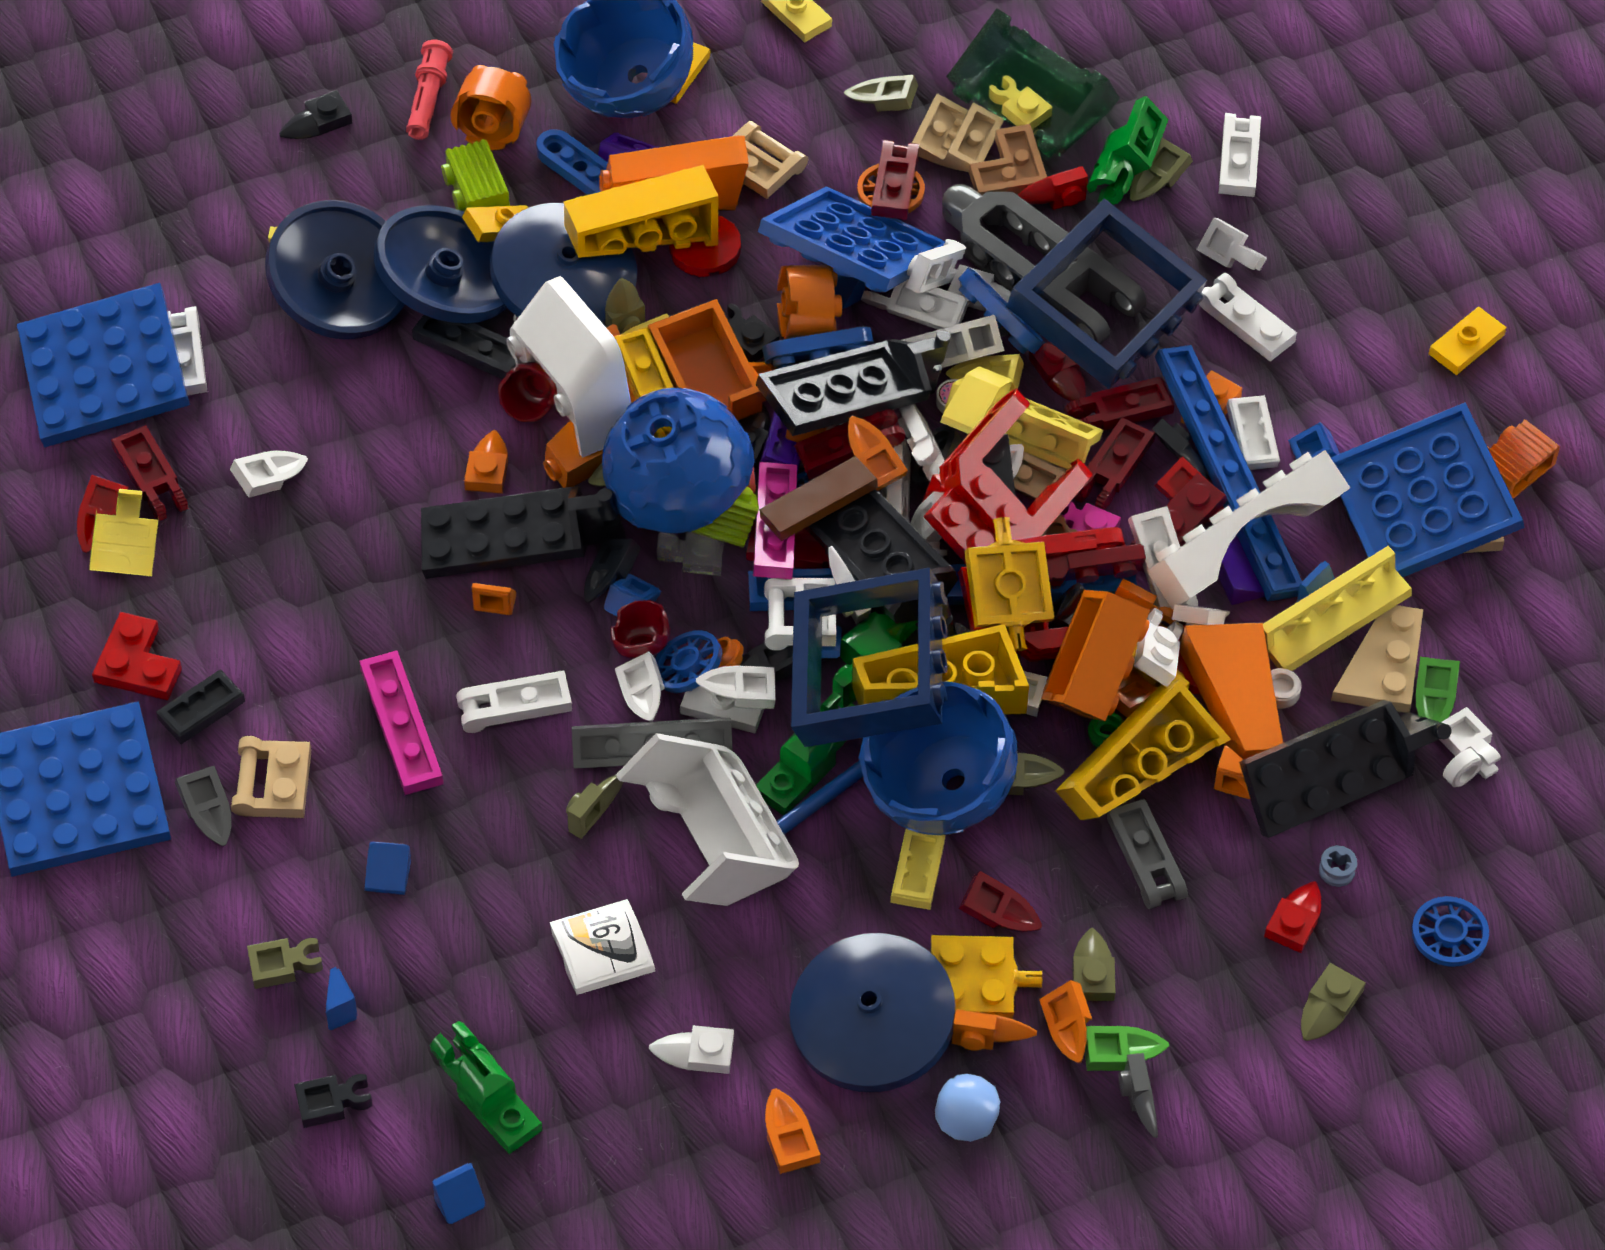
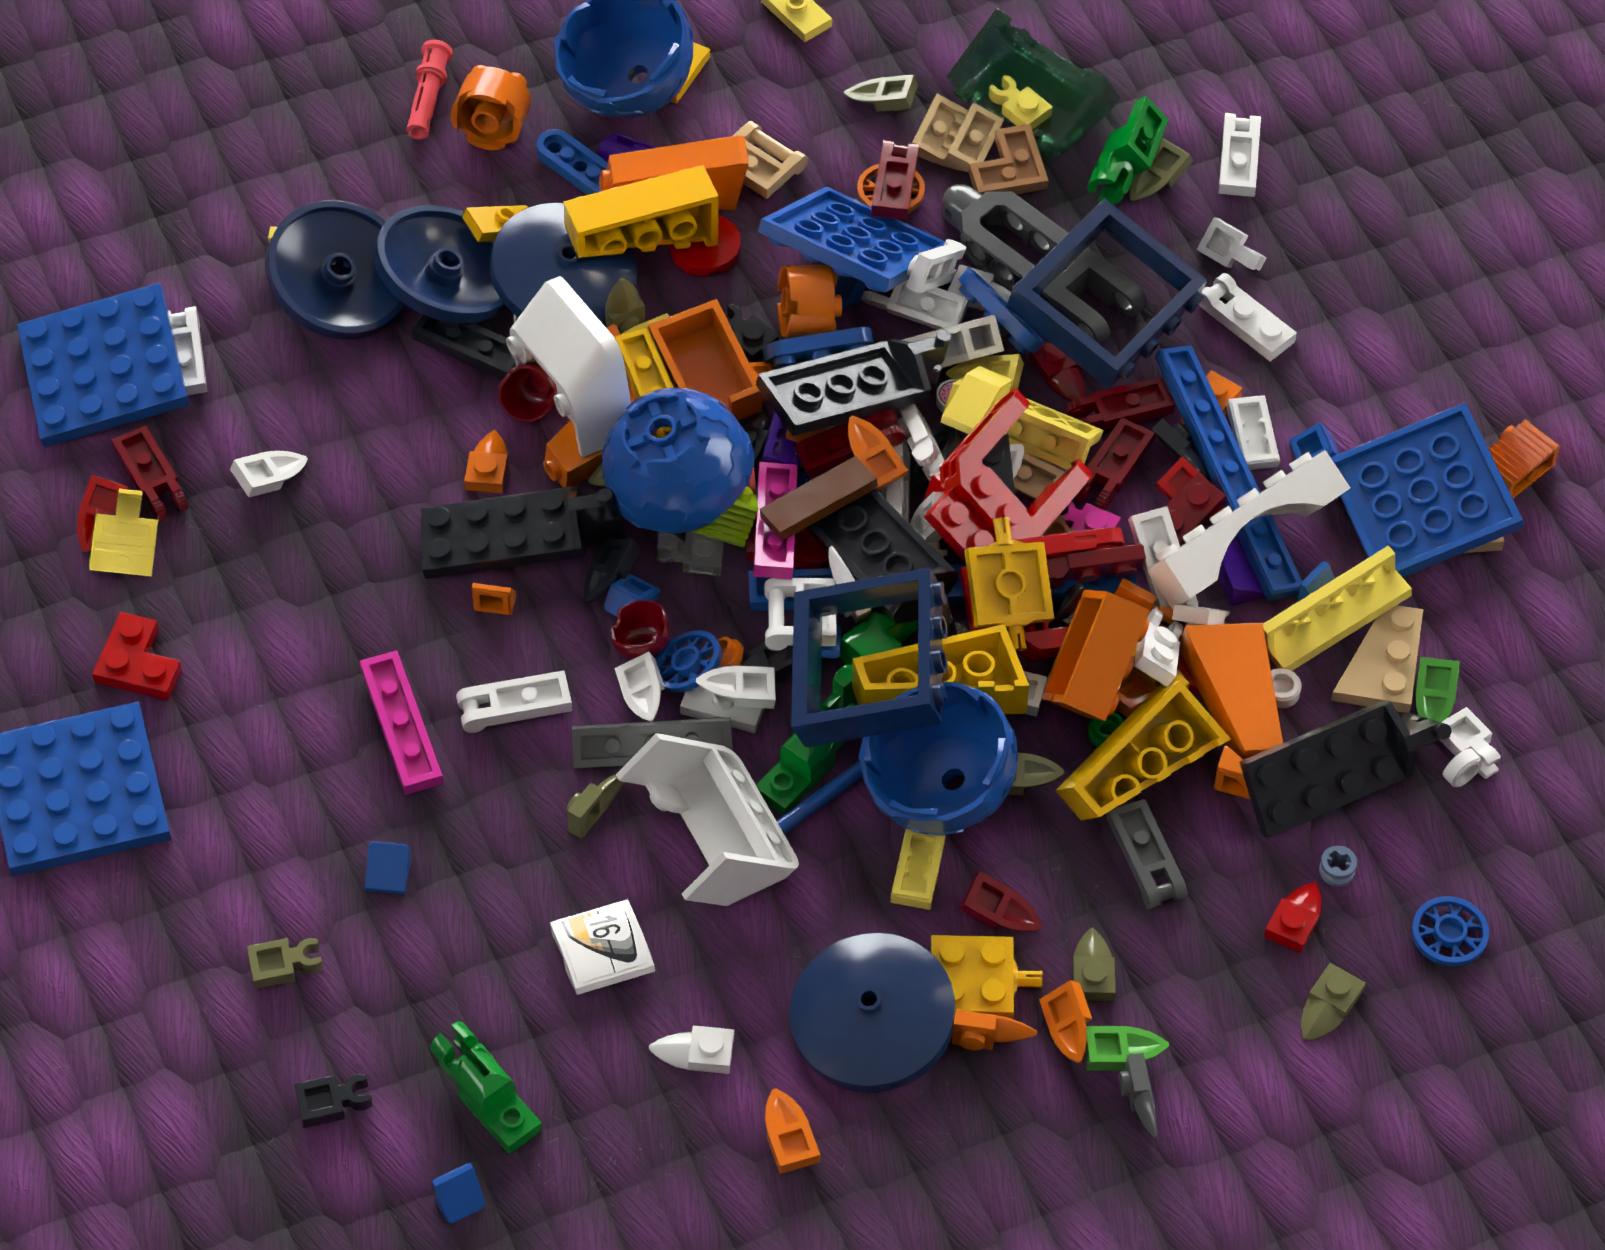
black plate [156,669,245,744] -> none
dark grey plate [175,766,231,846] -> none
tan plate [231,736,311,818] -> none
black plate [279,90,352,139] -> none
blue slope [326,967,358,1030] -> none
lime brick [441,139,510,212] -> none
light blue hair [935,1074,1001,1142] -> none
red plate [1018,166,1088,210] -> none
yellow plate [1429,306,1507,375] -> none

